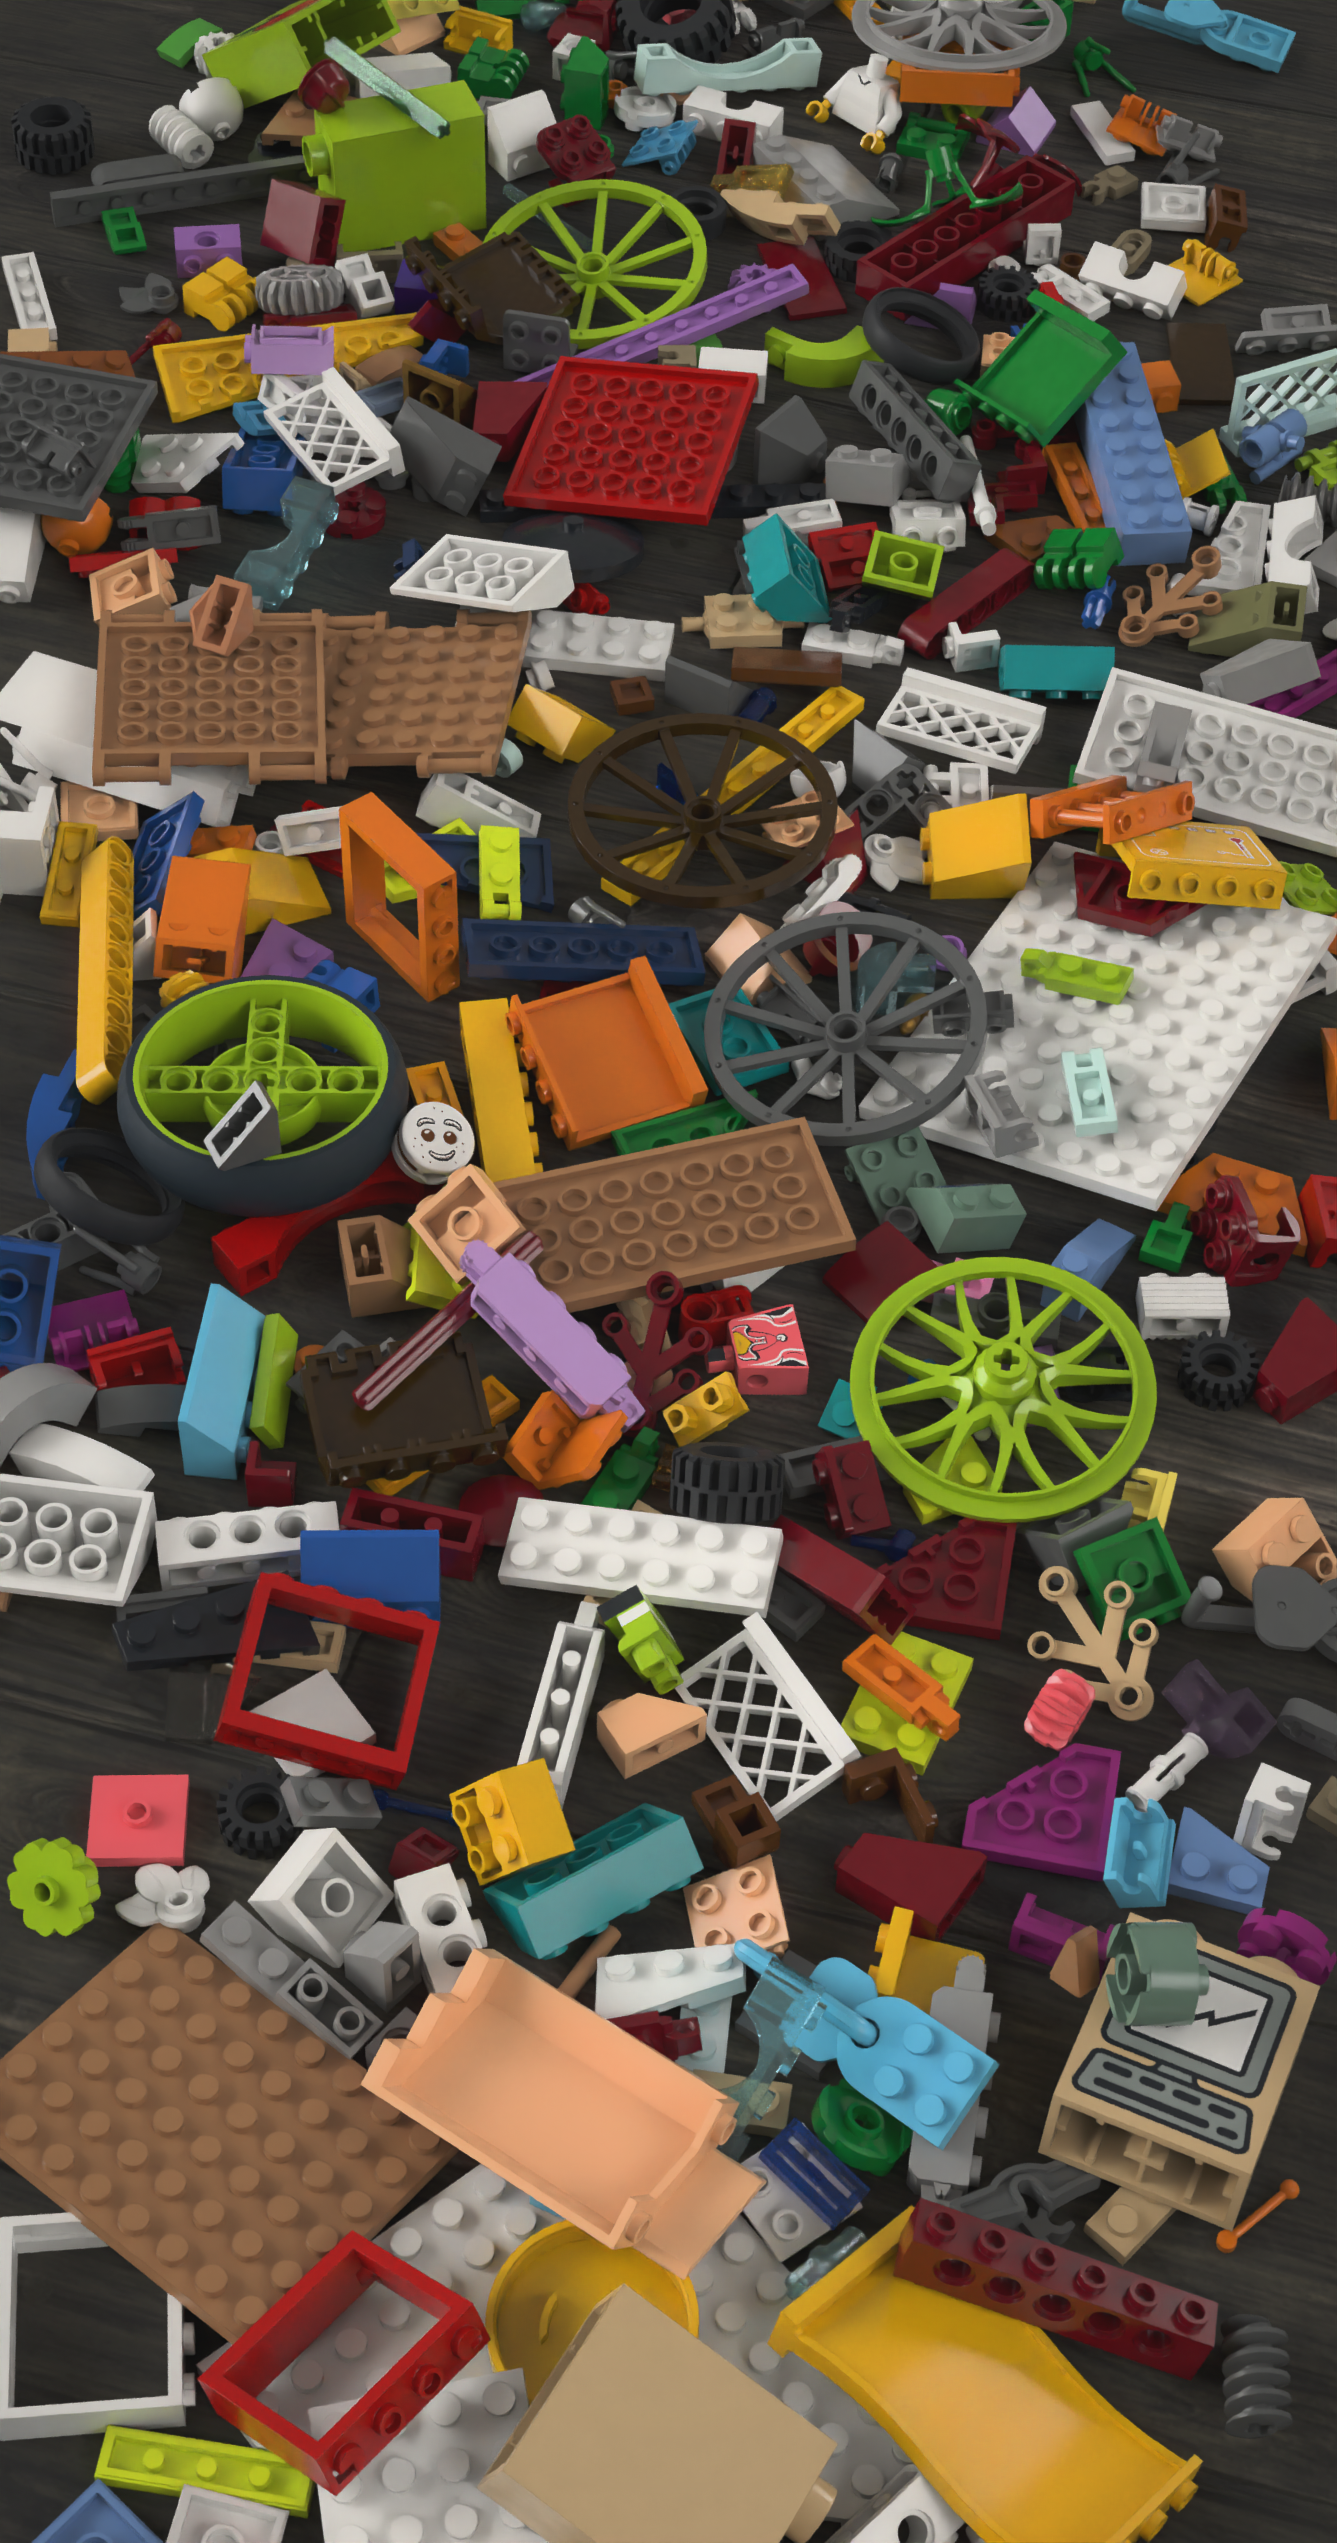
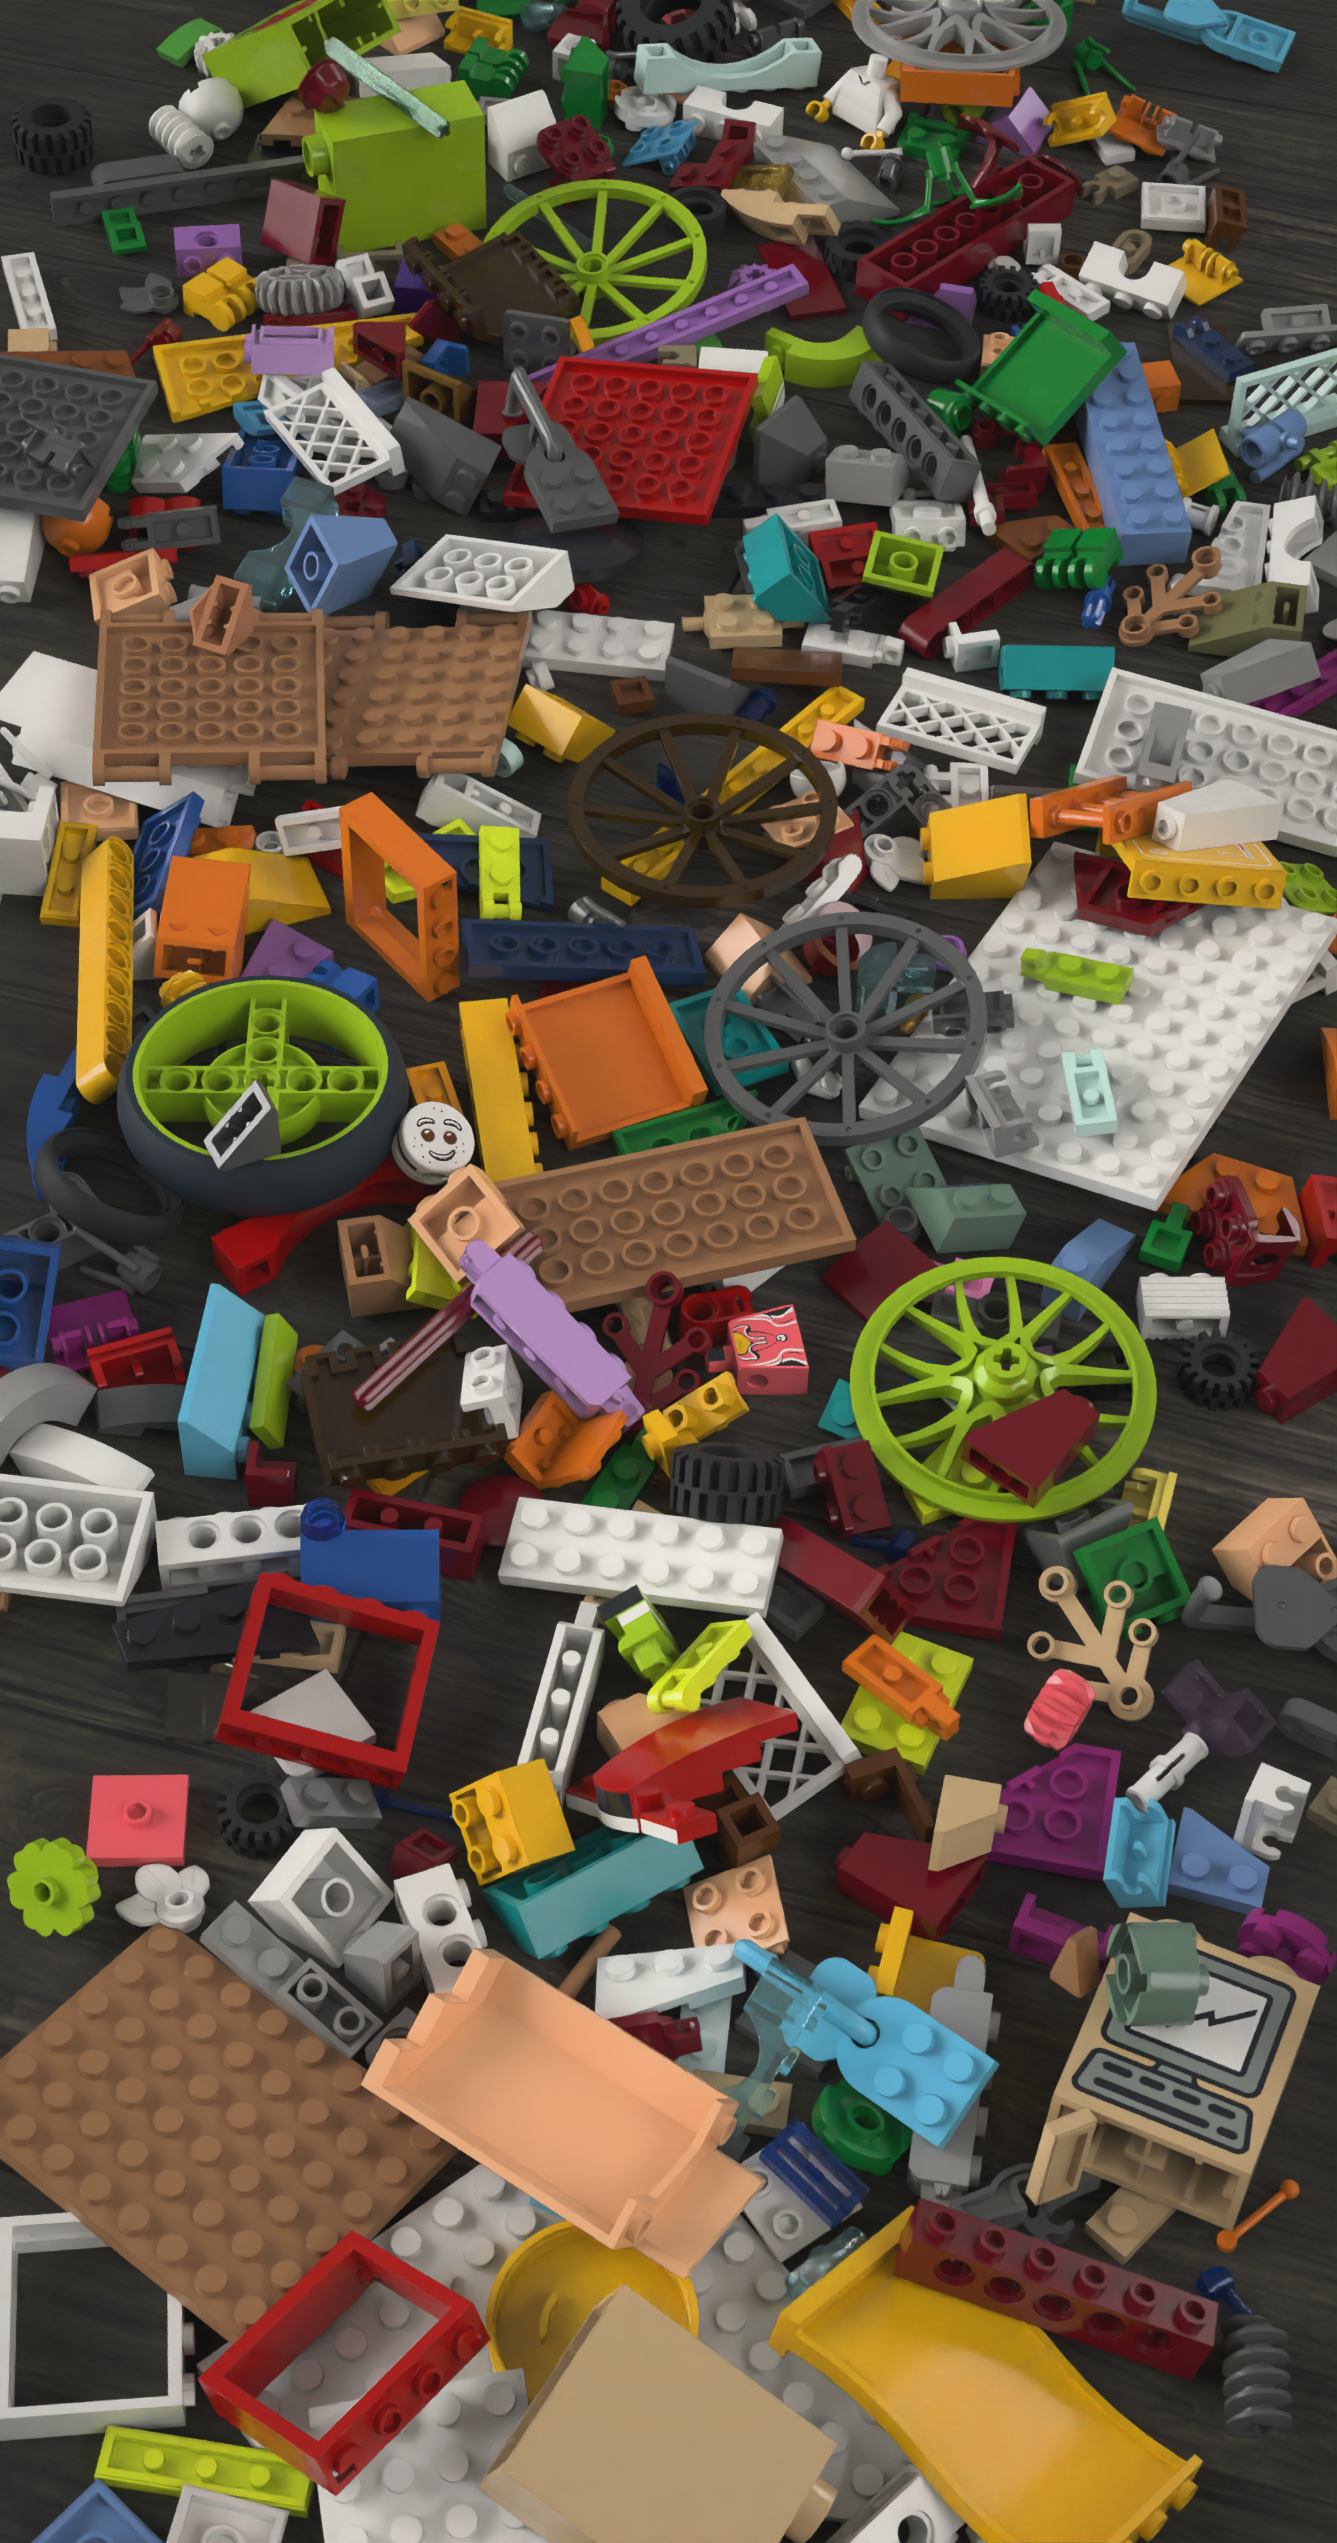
none -> medium blue slope [284,514,398,616]
none -> clear blue plate [299,1497,346,1542]
none -> dark red slope [353,321,406,382]
none -> white bracket [460,1344,523,1440]
none -> dark grey plate [502,367,620,533]
none -> red slope [565,1696,798,1845]
none -> light orange tile [568,315,595,353]
none -> yellow bracket [642,1409,699,1479]
none -> neon yellow plate [647,1619,753,1715]
none -> dark red plate [668,139,750,194]
none -> lime slope [748,355,785,441]
none -> orange hinge [810,720,910,773]
none -> white hinge [841,147,903,160]
none -> tan slope [928,1775,1008,1872]
none -> dark red slope [961,1389,1100,1509]
none -> tan tile [1025,2107,1097,2206]
none -> yellow hinge [1043,91,1117,148]
none -> white slope [1151,779,1284,852]
none -> dark blue hinge [1172,315,1255,384]
none -> clear blue hand [1195,2266,1255,2315]

